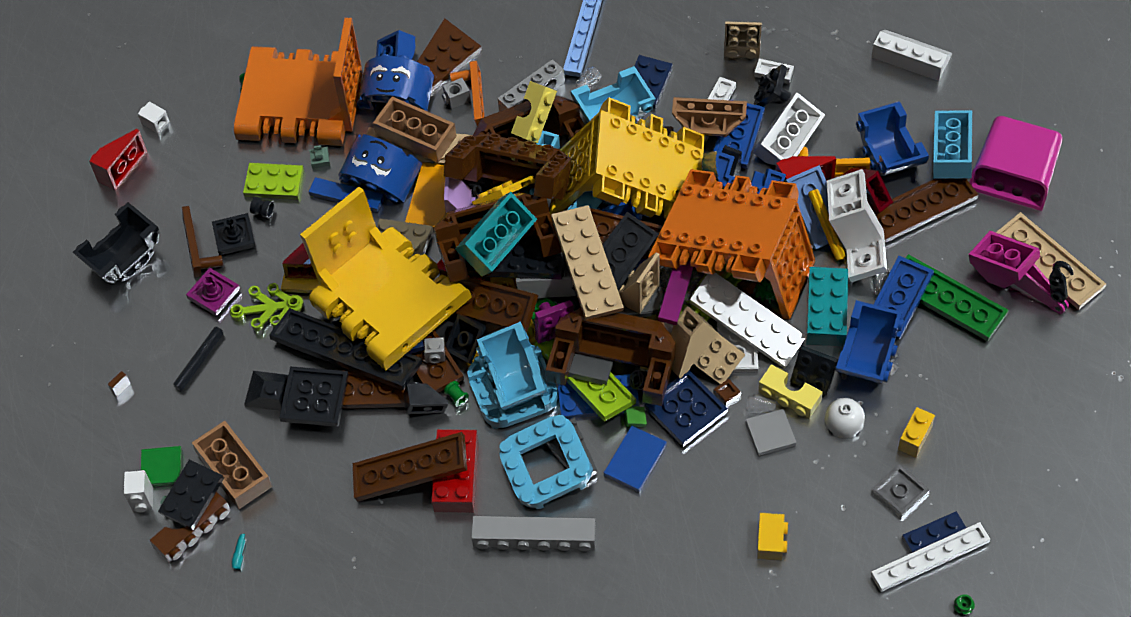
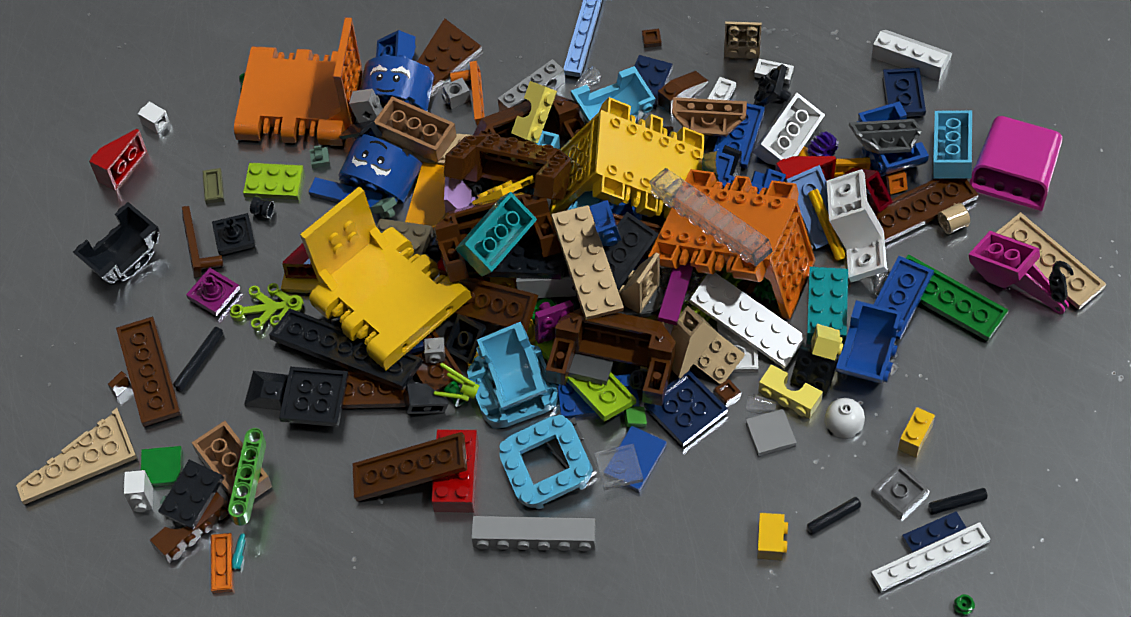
none -> tan wing [16,408,137,505]
none -> reddish brown plate [116,316,181,427]
none -> olive tile [202,168,224,204]
none -> orange tile [211,533,233,594]
none -> bright green beam [228,428,266,526]
none -> black panel [339,120,383,139]
none -> light grey brick [349,88,383,123]
none -> sand green tile [370,197,397,219]
none -> black cone [427,232,441,260]
none -> lime plant [433,363,480,402]
none -> blue arch [589,200,621,247]
none -> clear tile [595,444,643,490]
none -> reddish brown tile [642,29,662,48]
none -> clear brick [649,168,773,266]
none -> reddish brown slope [658,71,708,114]
none -> dark purple gear [807,131,839,156]
none -> black axle [807,497,861,534]
none -> light yellow brick [811,324,843,361]
none -> dark grey wedge [848,119,922,154]
none -> dark blue plate [883,68,926,117]
none -> orange tile [885,170,908,195]
none -> black axle [928,488,988,514]
none -> tan piece [938,203,970,234]

